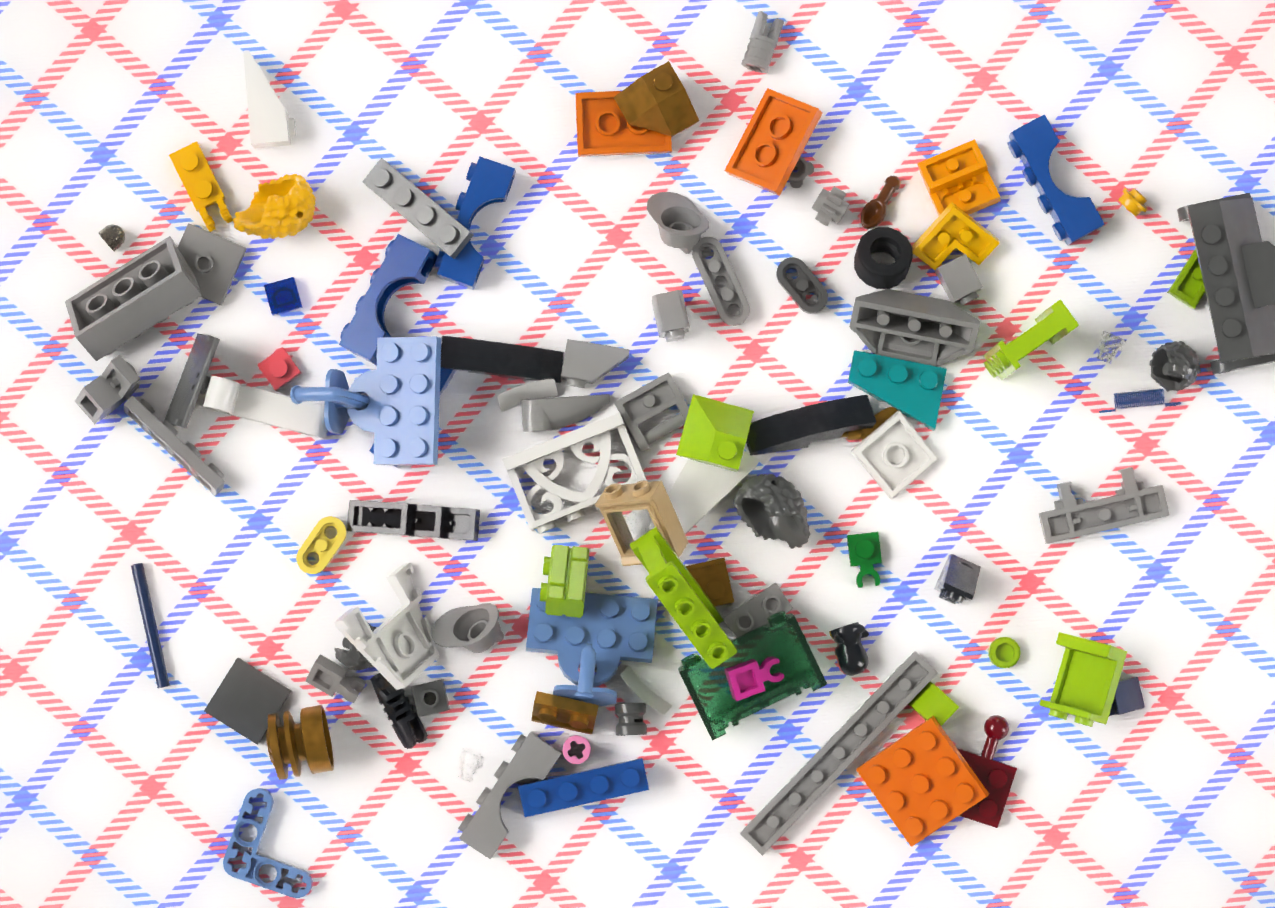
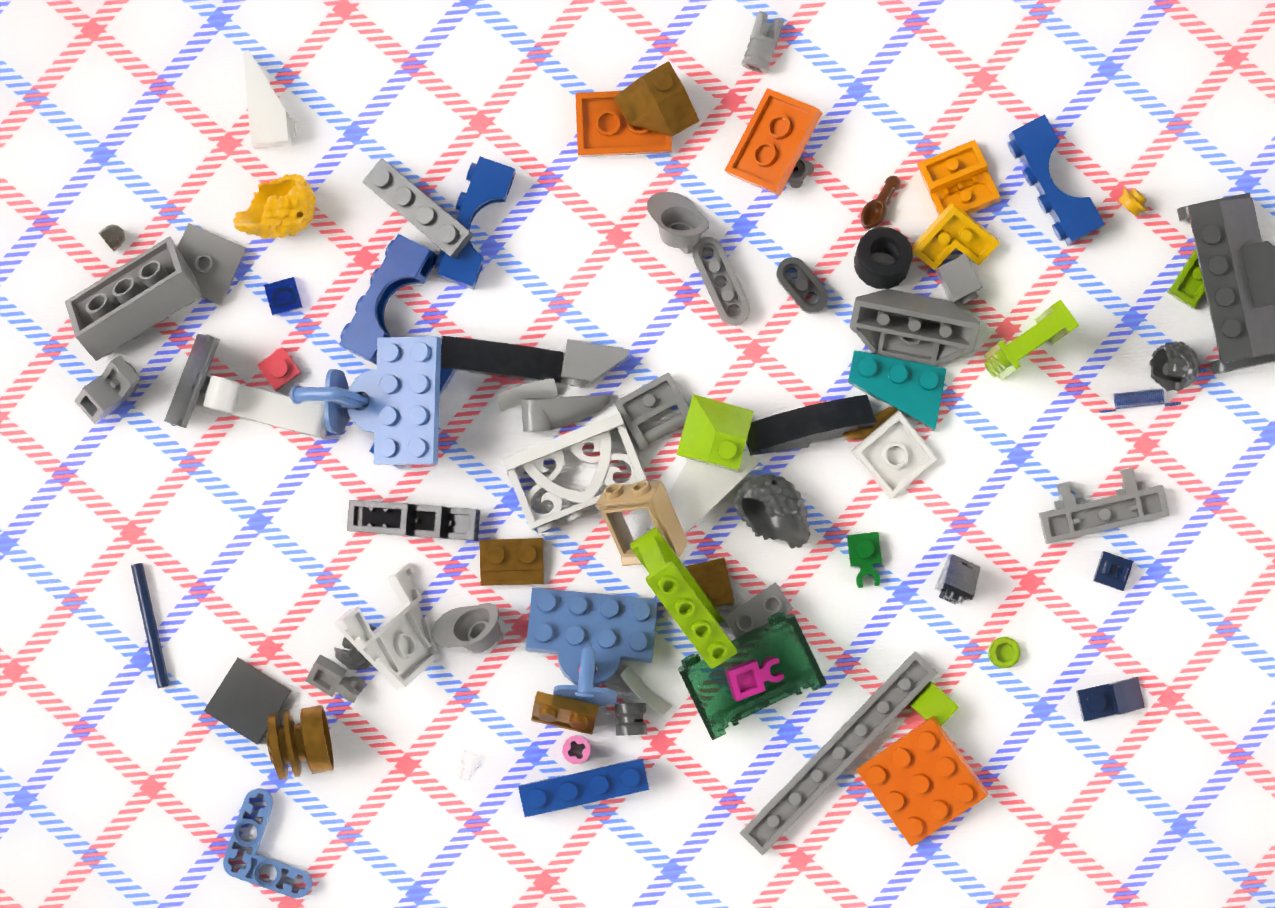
light grey plate [124,395,225,496] -> none
yellow hinge [169,141,233,232] -> none
light yellow plate [296,516,347,574] -> none
black hinge [370,673,428,749] -> none
dark grey plate [411,679,450,717] -> none
light grey arch [458,732,562,860] -> none
lime brick [540,545,590,618] -> none
light grey brick [651,290,690,342] -> none
light grey gear [811,186,850,226] -> none
black animal [829,622,869,676] -> none
dark red plate [957,715,1017,828] -> none
lime panel [1039,632,1128,727] -> none
clear hose [1096,330,1127,364] -> none
none -> pearl gold plate [479,538,544,586]
none -> dark blue tile [1092,551,1134,591]

